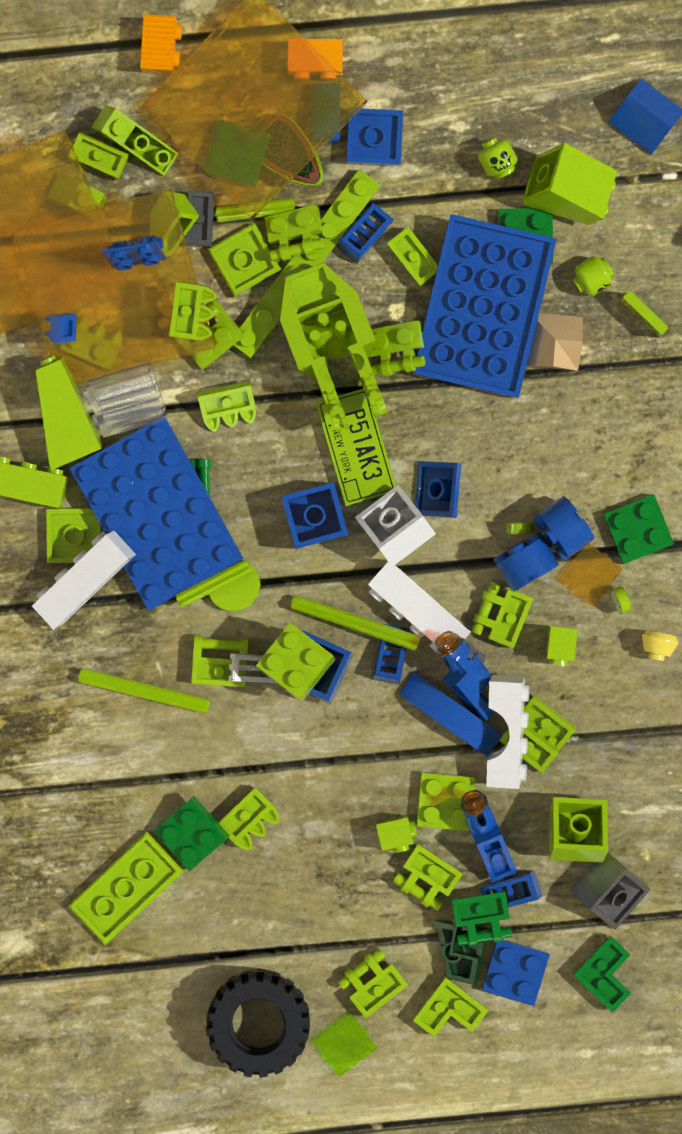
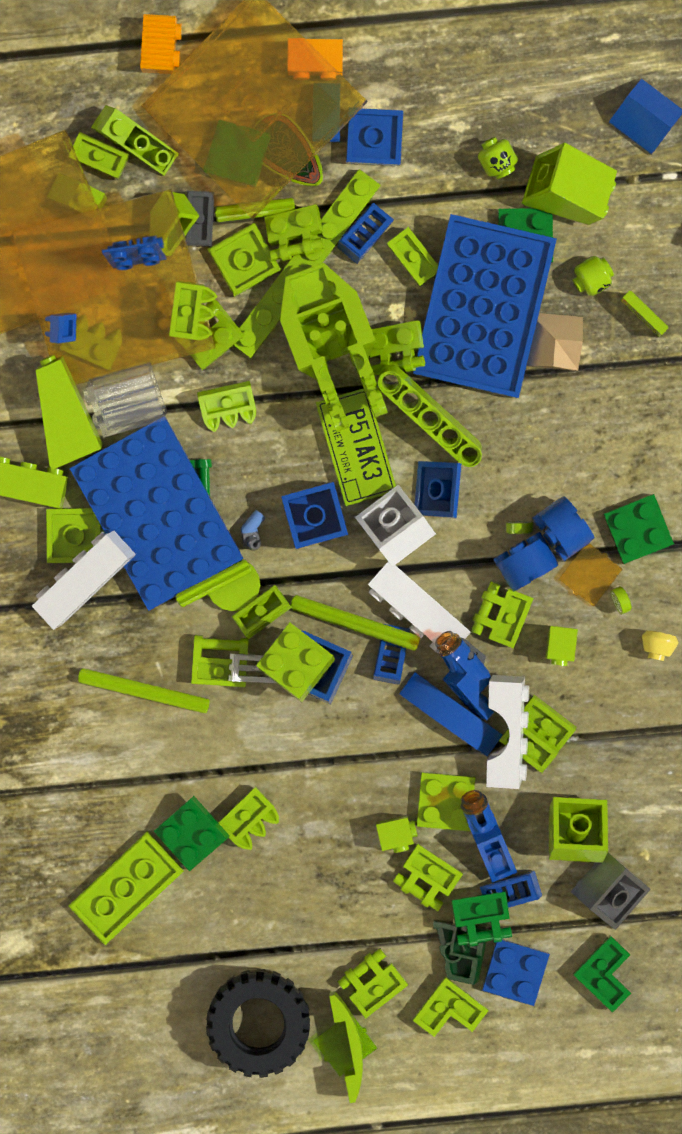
none -> lime brick [231,585,292,639]
none -> arm [241,509,266,551]
none -> lime slope [329,991,363,1103]
none -> lime beam [378,364,482,467]

